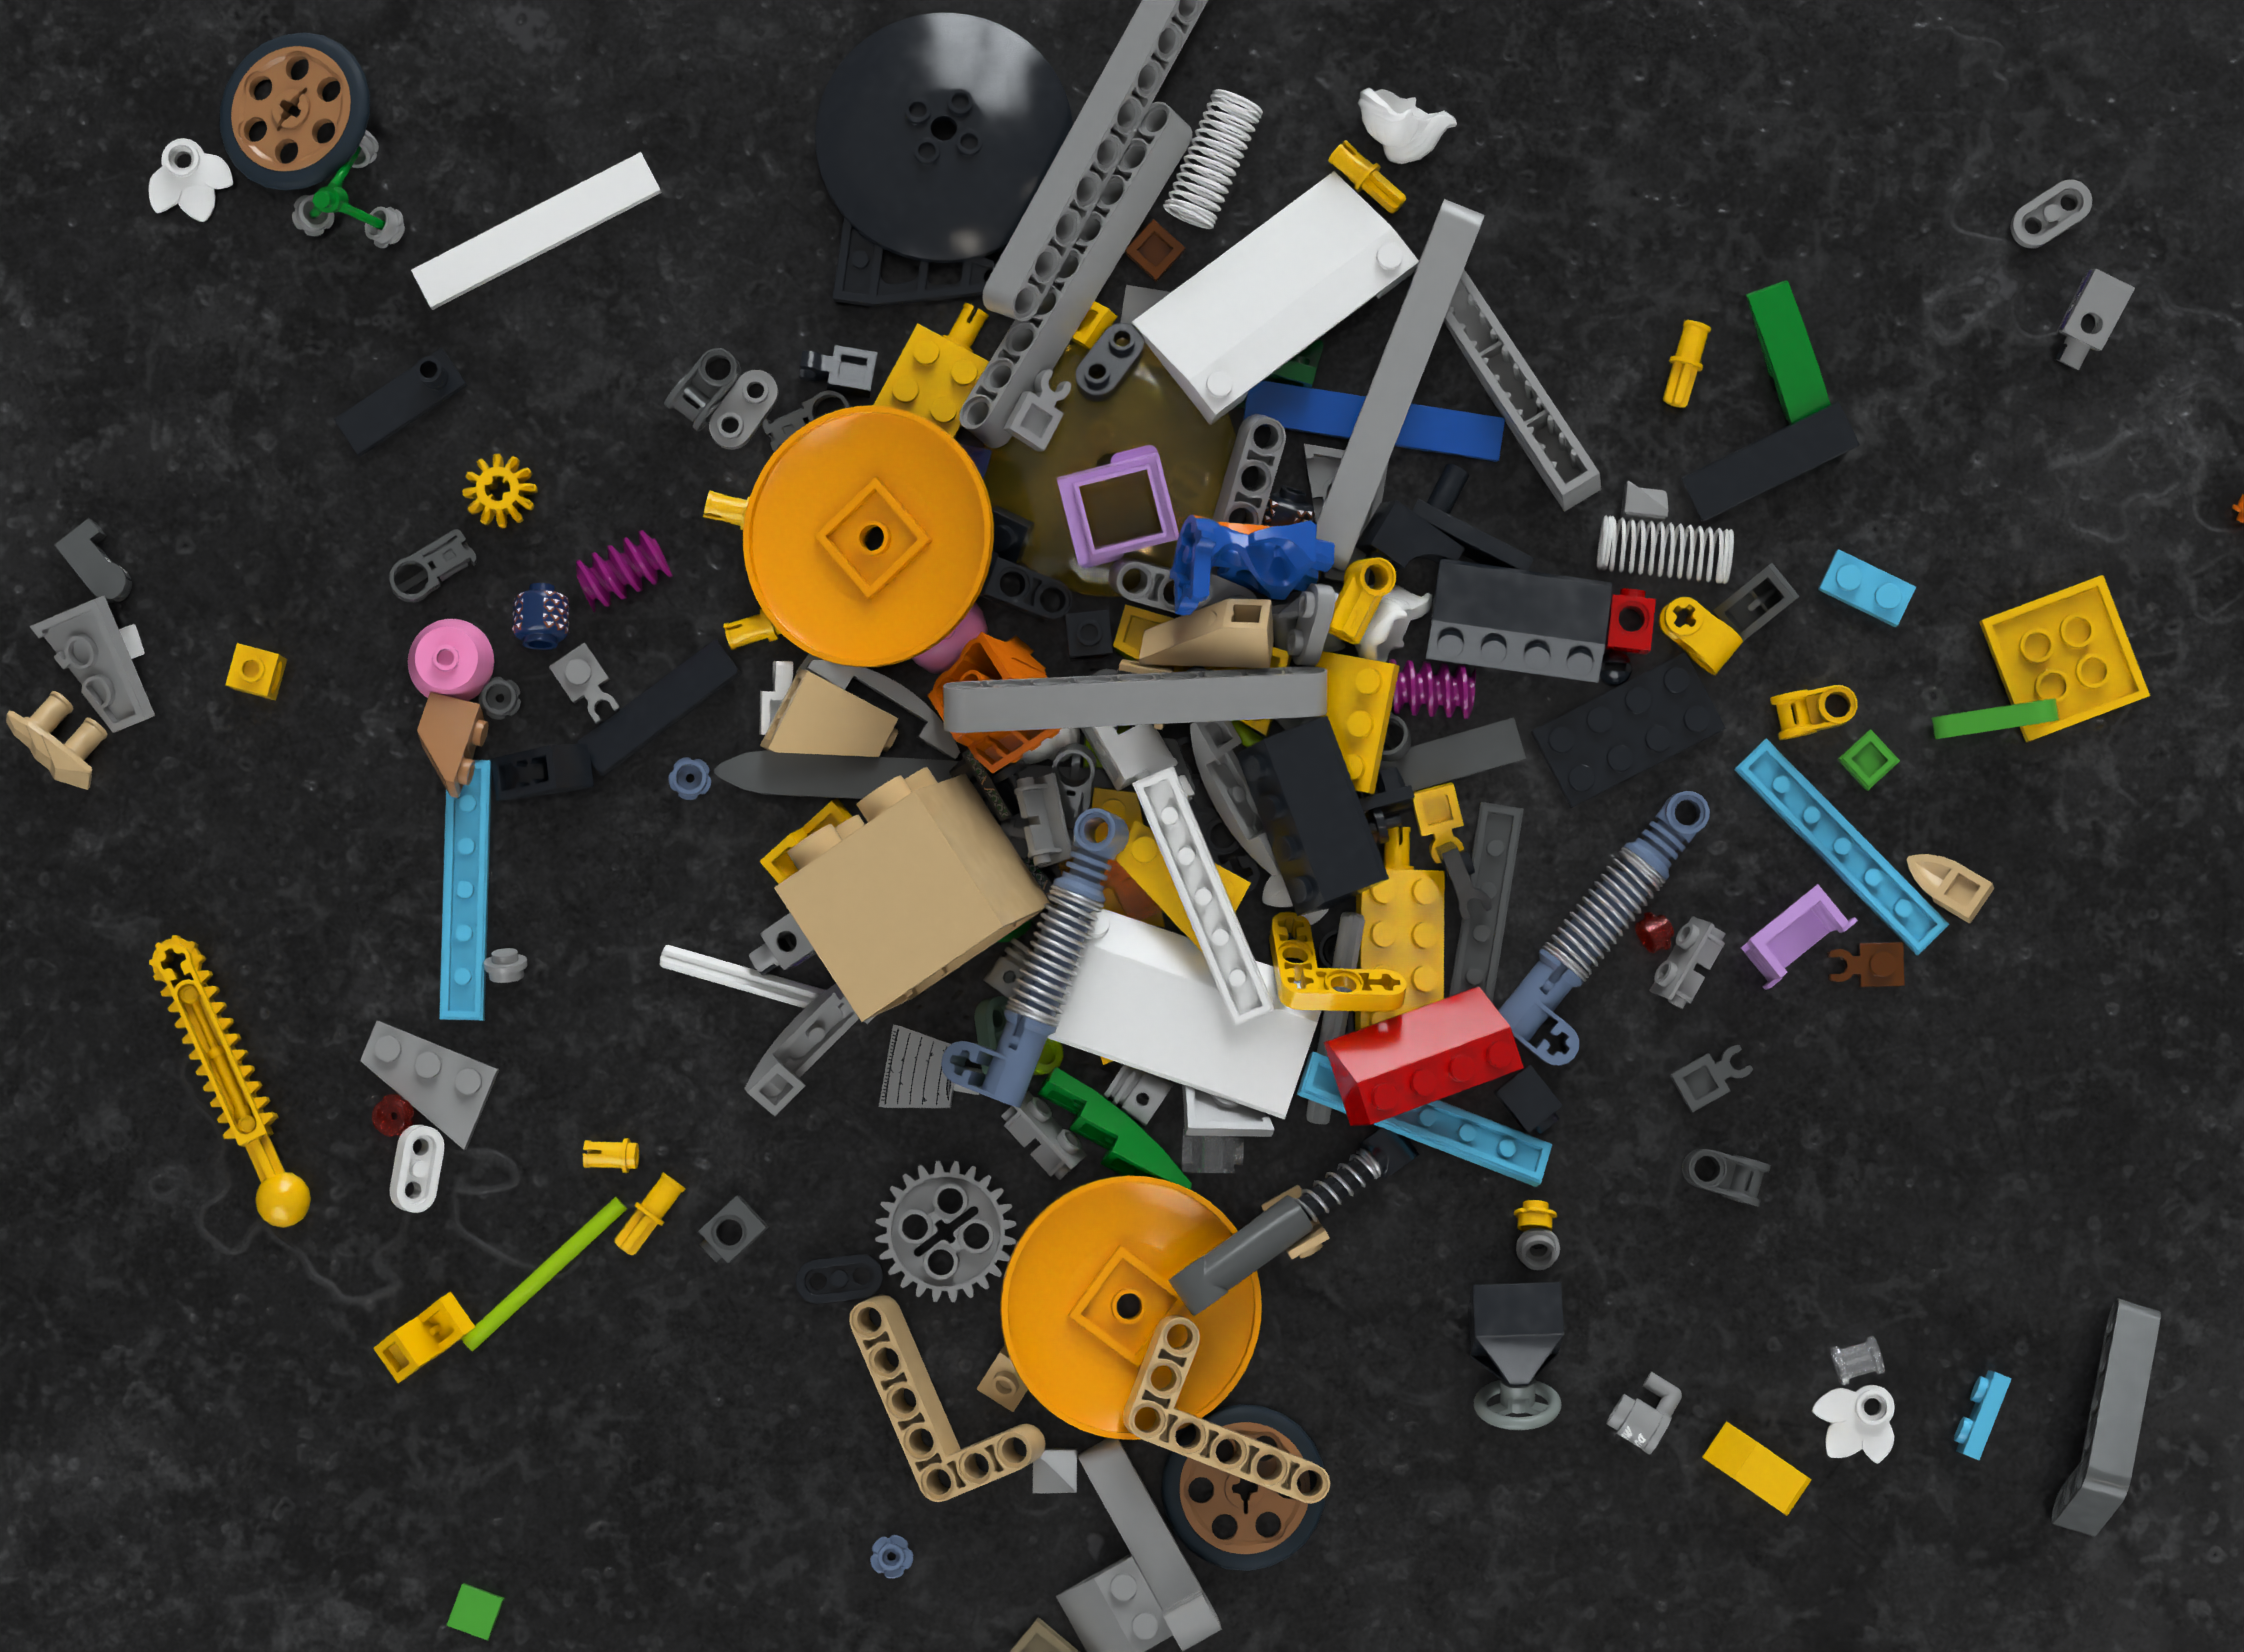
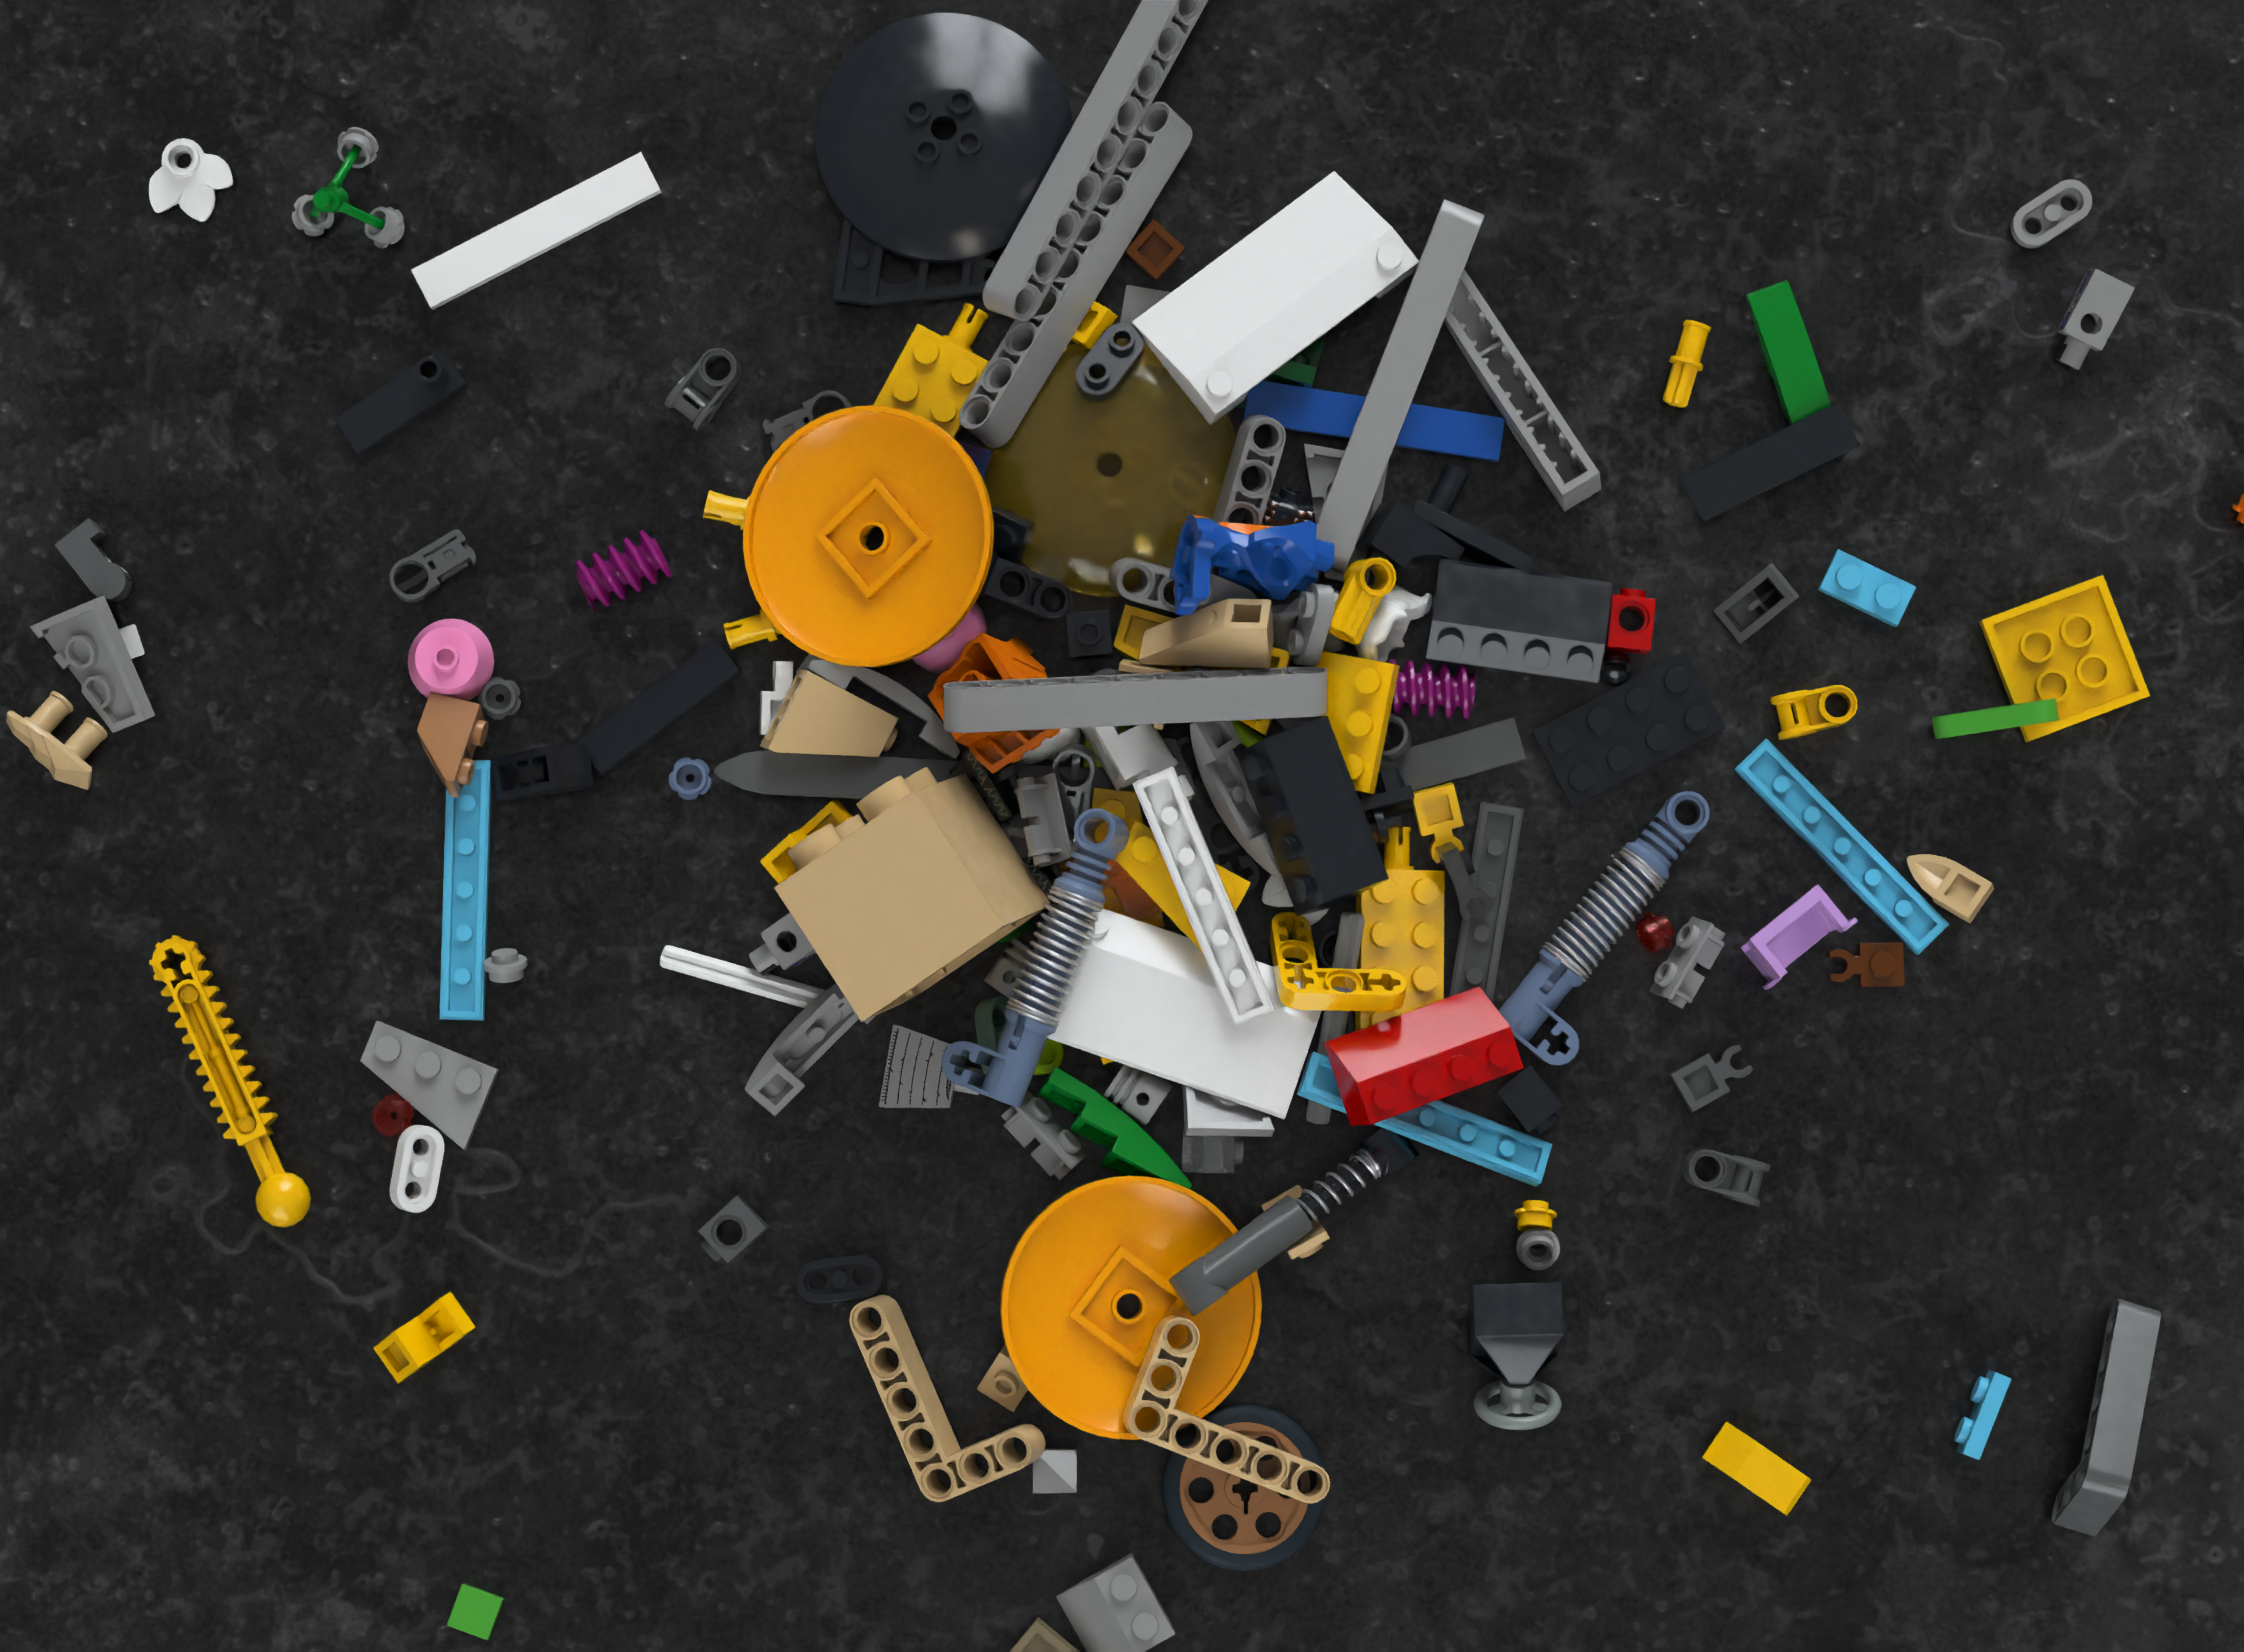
wedge [220,33,370,191] -> none
yellow brick [225,643,287,701] -> none
lime axle [461,1196,627,1351] -> none
yellow gear [462,454,538,528] -> none
dark blue head [512,583,570,650] -> none
light grey plate [549,642,621,724] -> none
yellow pin [583,1138,639,1173] -> none
yellow axle [614,1172,685,1255] -> none
light grey plate [709,370,779,450] -> none
plate [799,345,877,398] -> none
sand blue plate [870,1535,913,1579] -> none
light grey gear [875,1161,1017,1302] -> none
light grey plate [1003,369,1071,452] -> none
lavender piece [1057,445,1179,568] -> none
light grey beam [1077,1438,1222,1651] -> none
white piece [1163,89,1263,229] -> none
yellow axle [1328,140,1406,214] -> none
white hair [1358,88,1457,164] -> none
white piece [1597,515,1734,584] -> none
light grey piece [1606,1372,1682,1455] -> none
light grey slope [1621,481,1668,523] -> none
yellow piece [1659,597,1743,675] -> none
white plate [1812,1385,1895,1464] -> none
clear bush [1830,1336,1885,1385] -> none
bright green tile [1837,729,1900,791] -> none

